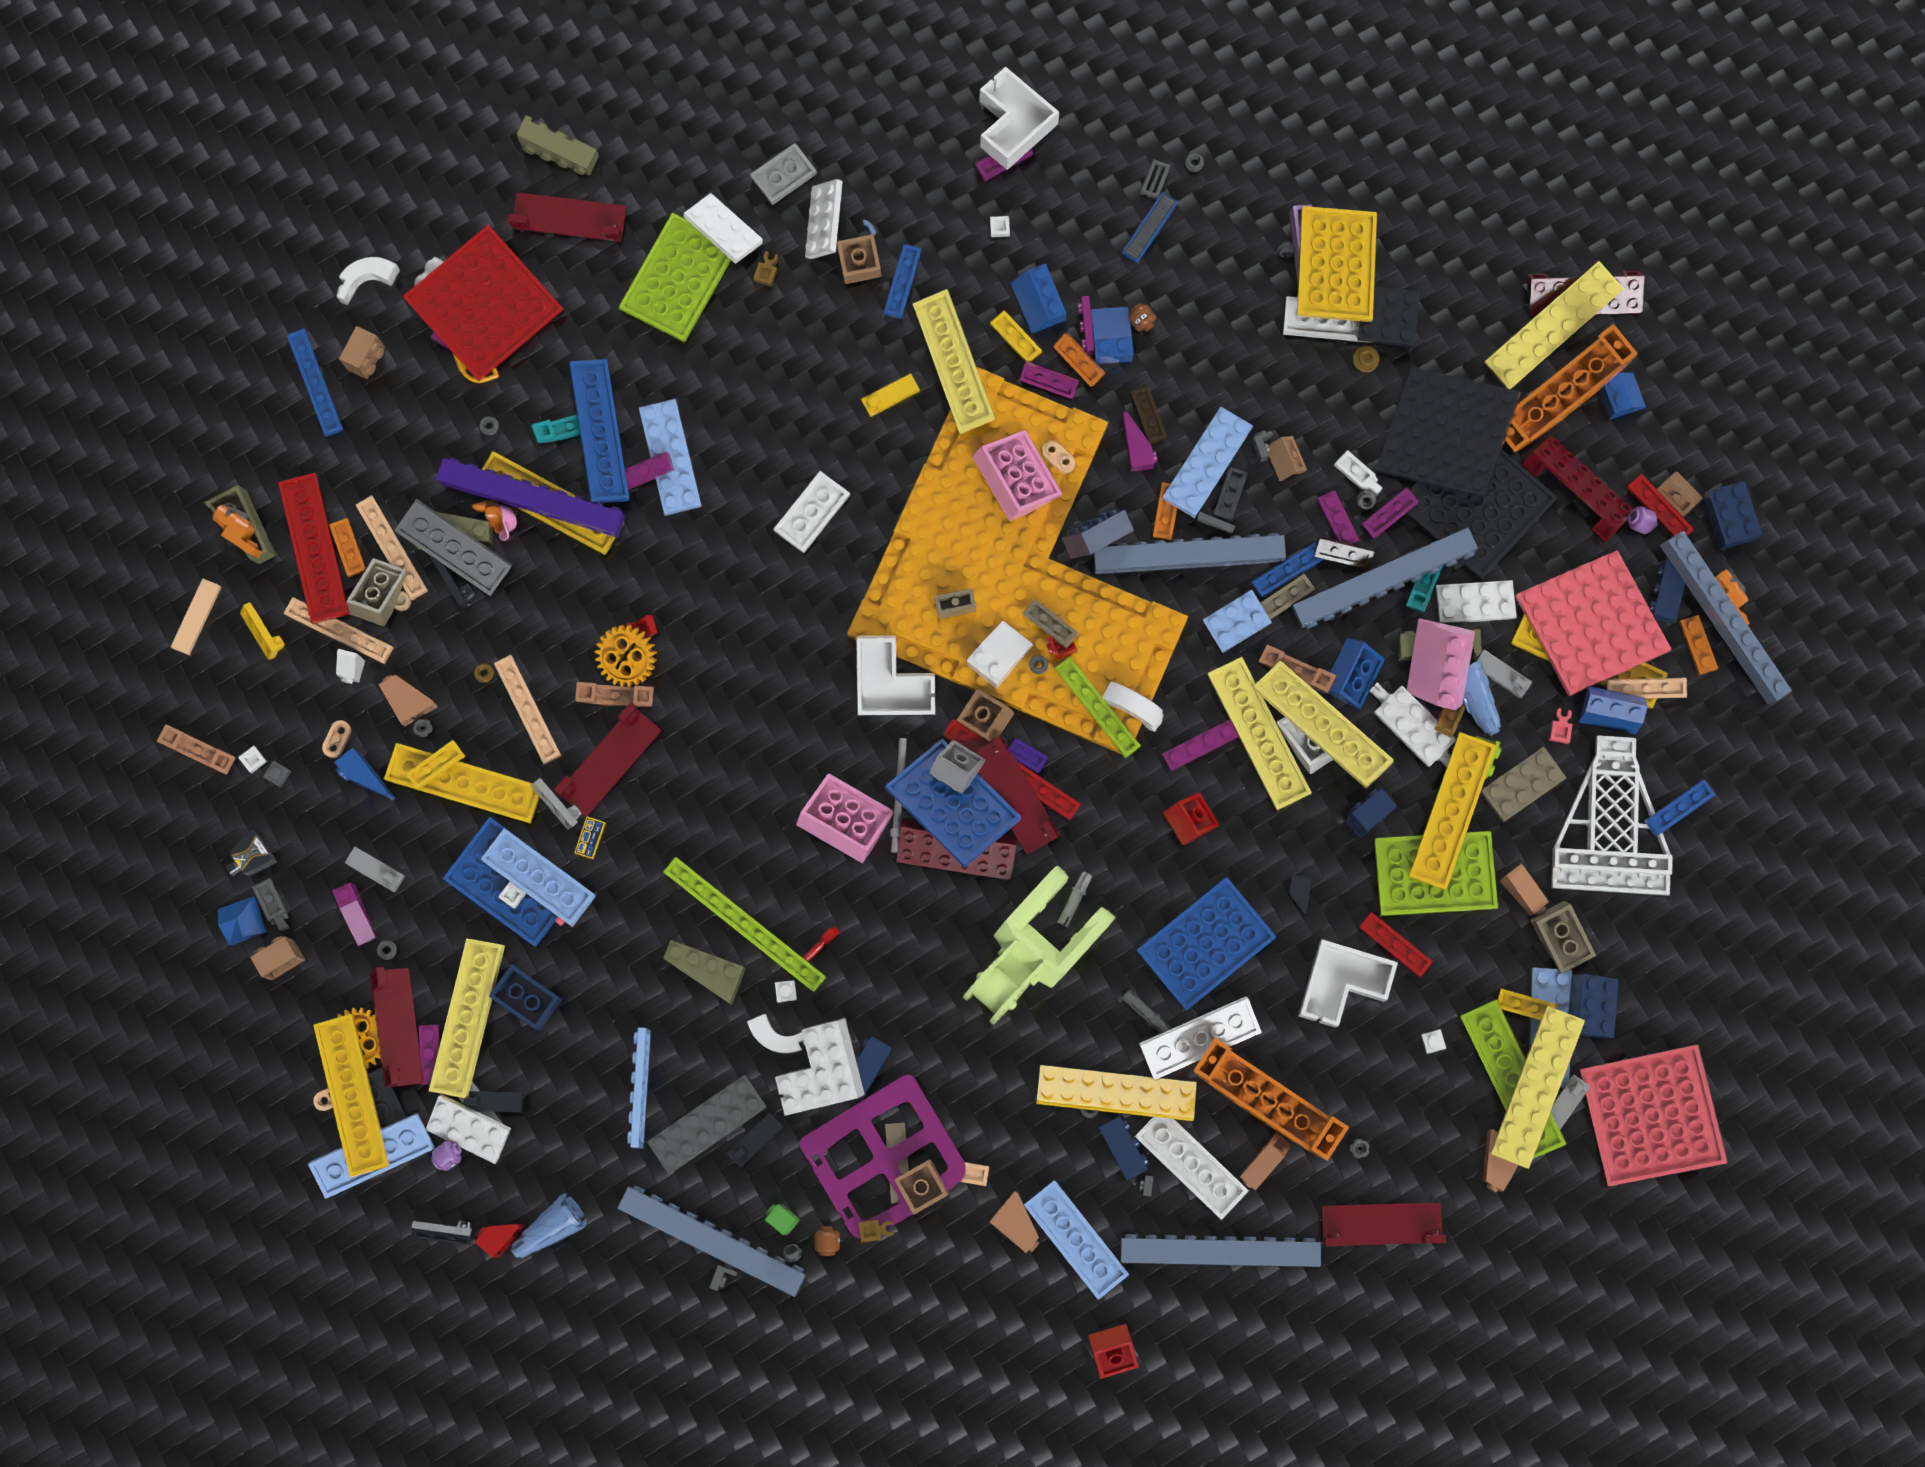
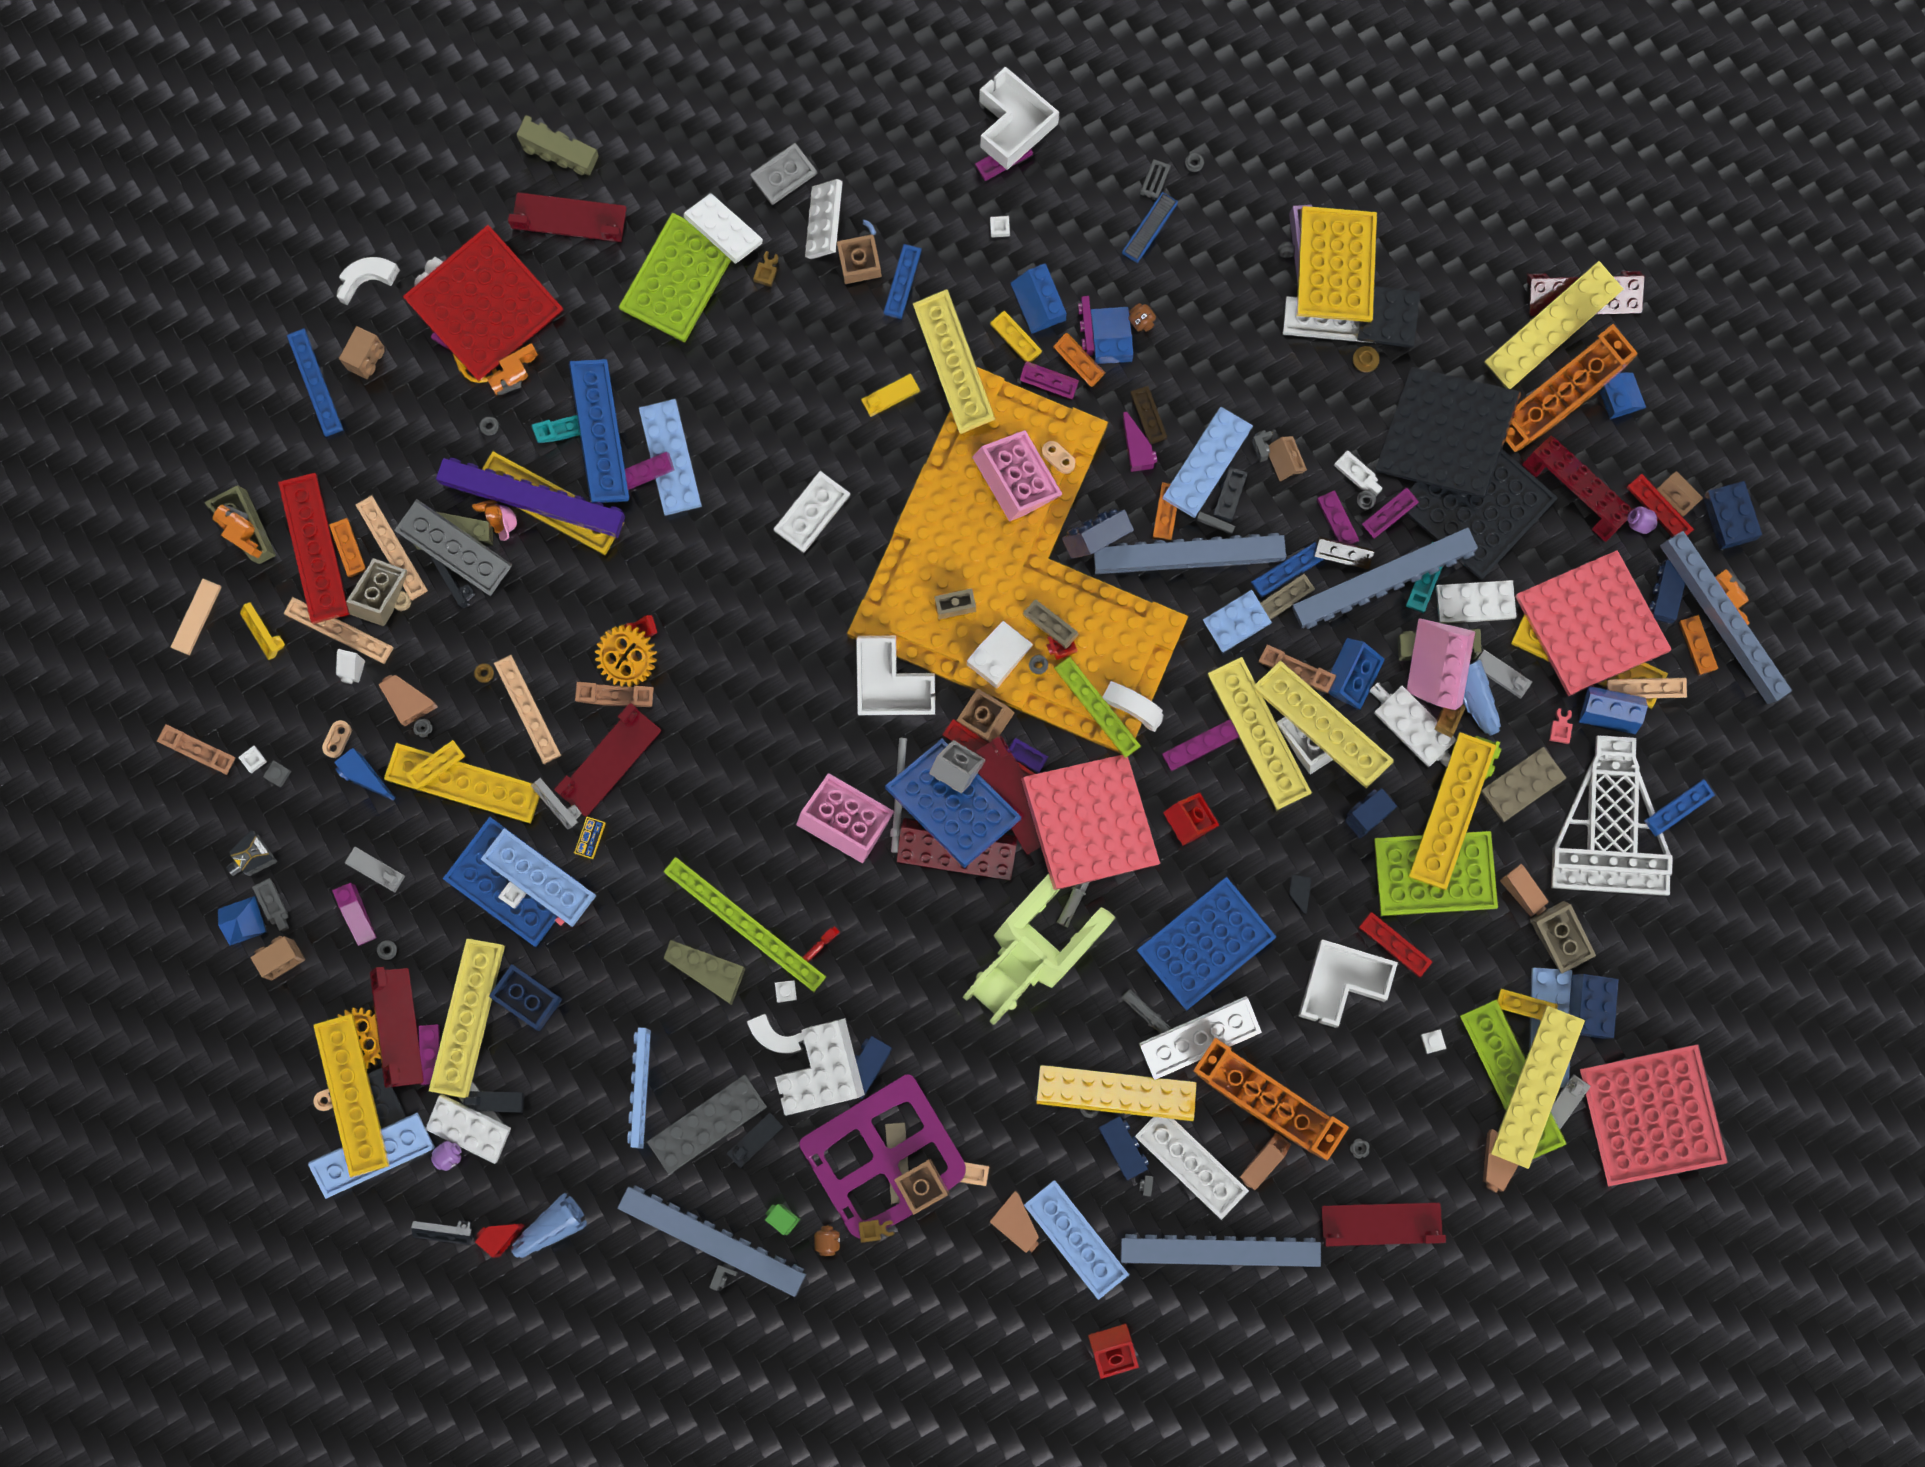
dark grey plate [783,1244,802,1262] -> none
none -> orange plate [487,343,538,395]
none -> coral plate [1021,755,1160,890]

